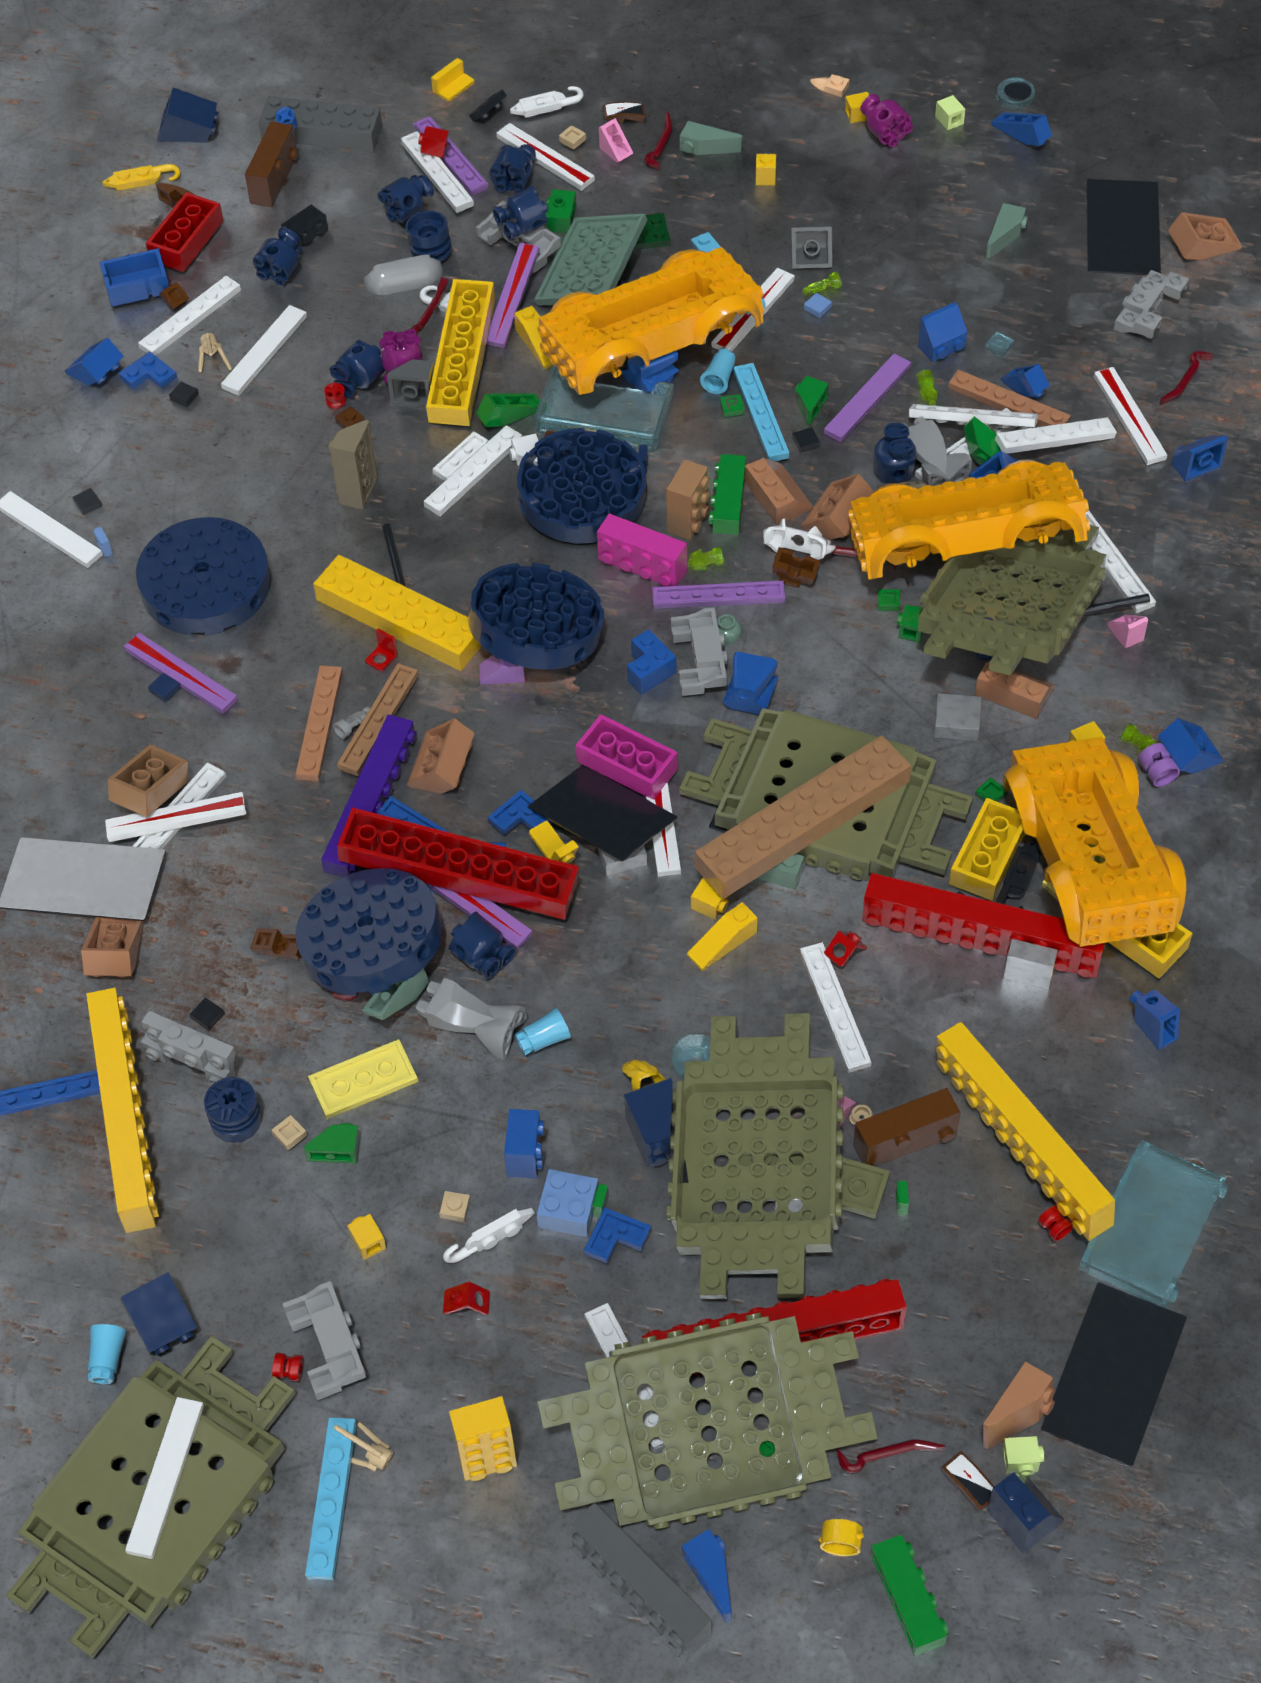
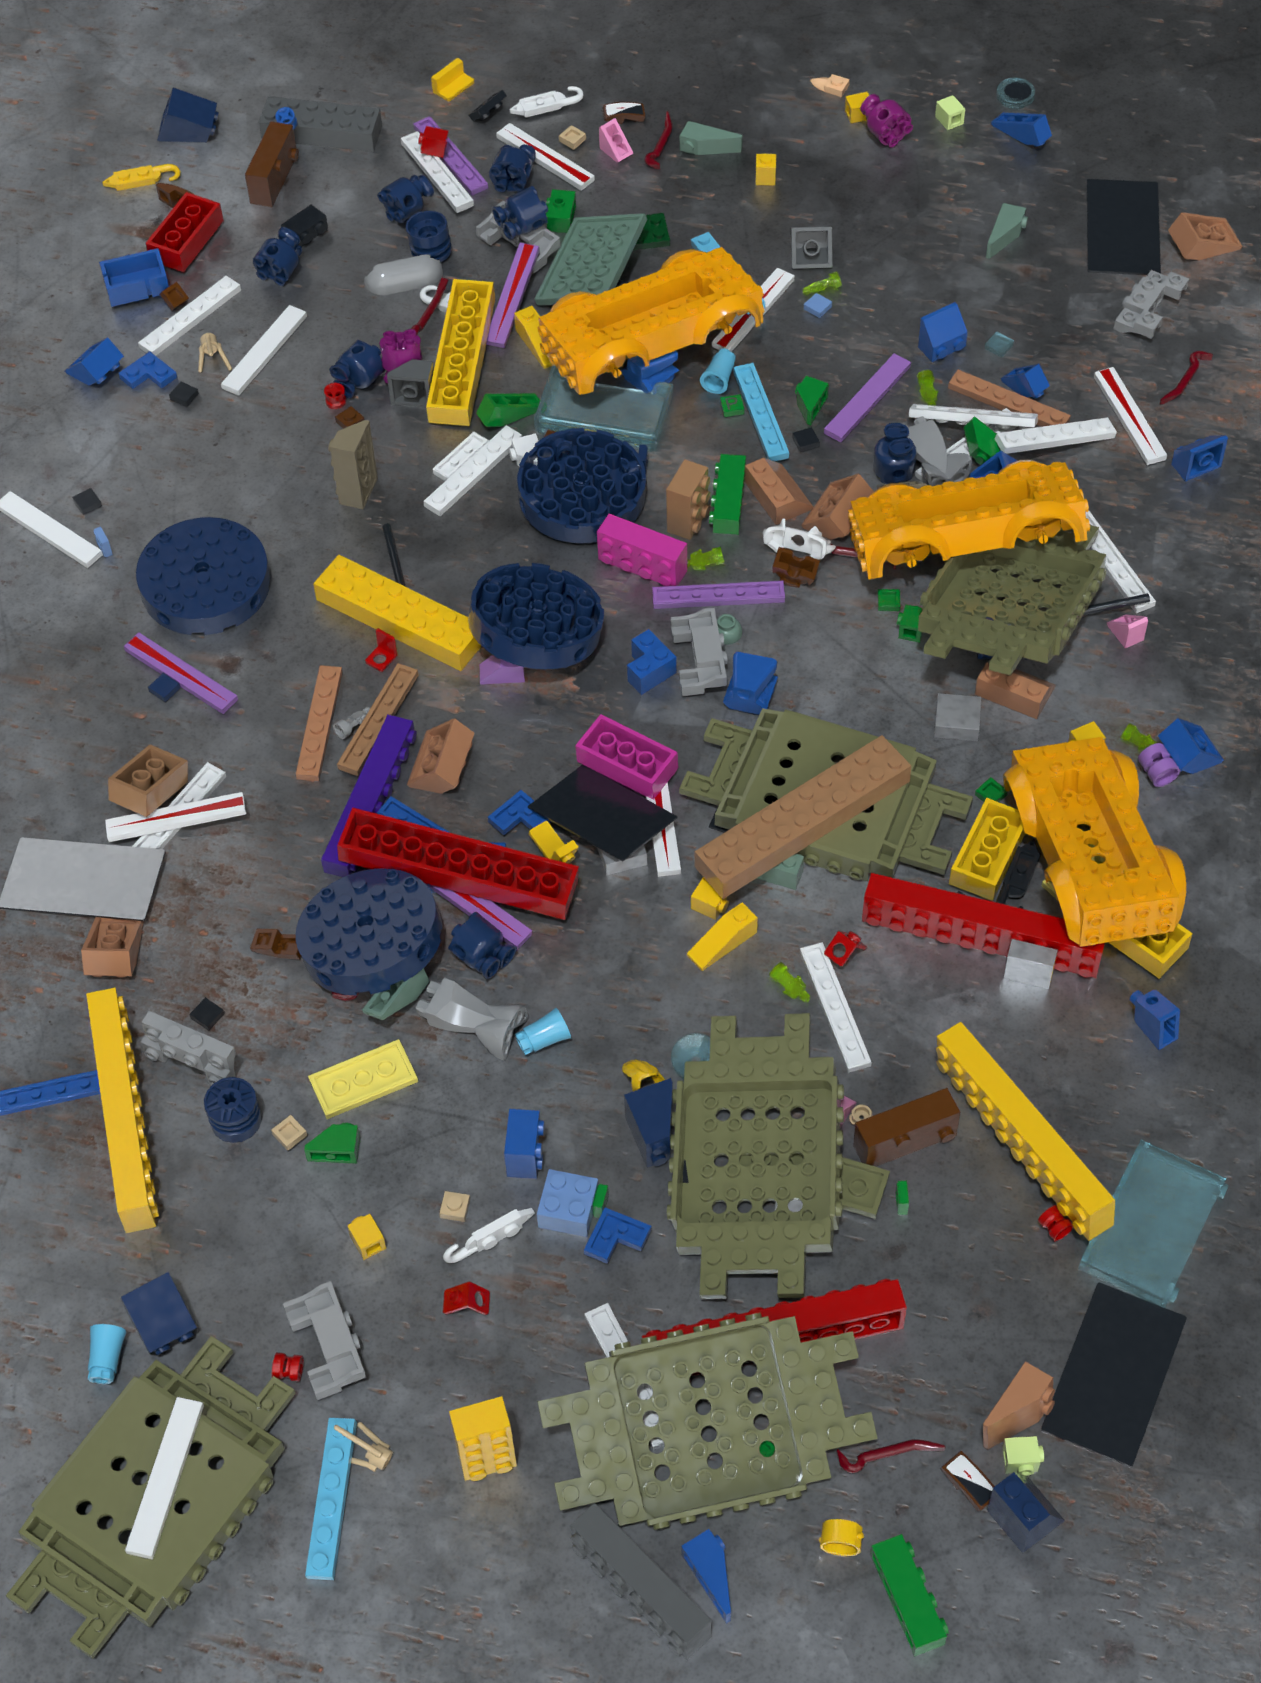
none -> clear neon green piece [769,962,810,1002]

